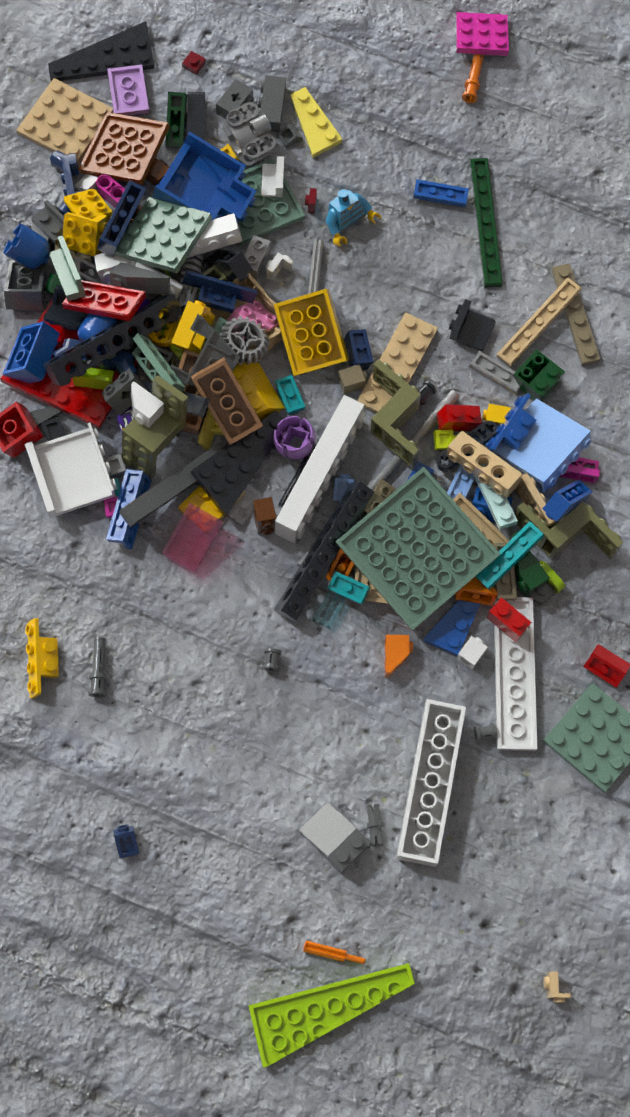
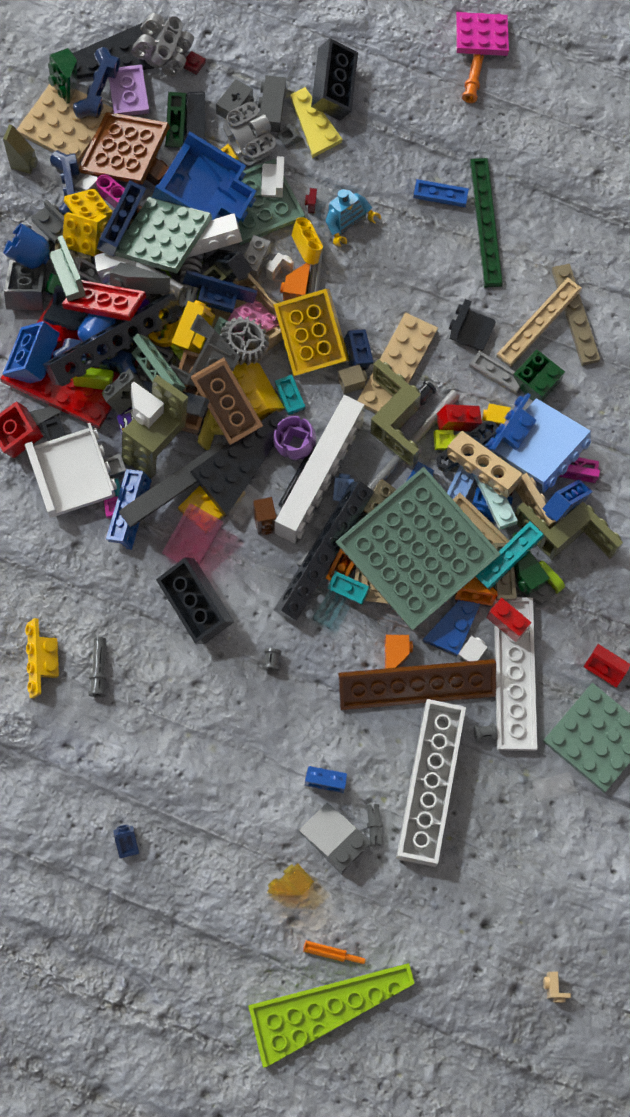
none -> olive slope [3,124,38,174]
none -> dark green slope [48,48,77,104]
none -> dark blue plate [73,47,120,120]
none -> light grey piece [131,13,194,77]
none -> black brick [156,557,234,644]
none -> clear yellow slope [267,863,314,898]
none -> orange slope [280,263,310,301]
none -> yellow beam [292,217,323,265]
none -> blue bracket [304,766,347,793]
none -> black brick [311,38,358,121]
none -> reddish brown plate [338,659,496,710]

